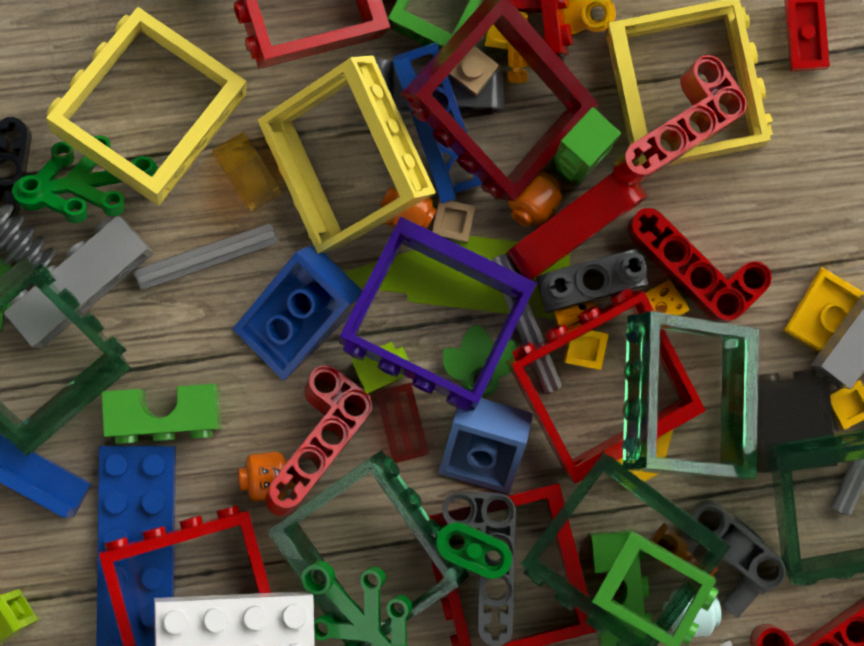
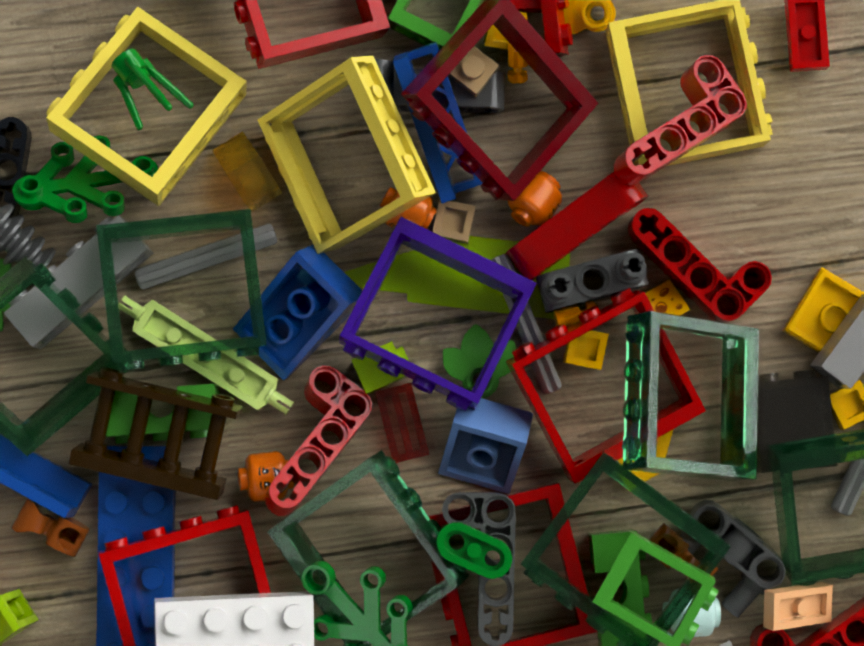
bright green arch [553,107,621,186] -> none
none -> dark orange leg [11,498,90,557]
none -> dark brown fence [68,367,243,500]
none -> clear green window [96,209,267,371]
none -> green plant [111,48,194,130]
none -> yellowish green plate [117,295,294,415]
none -> light nougat plate [763,582,833,631]

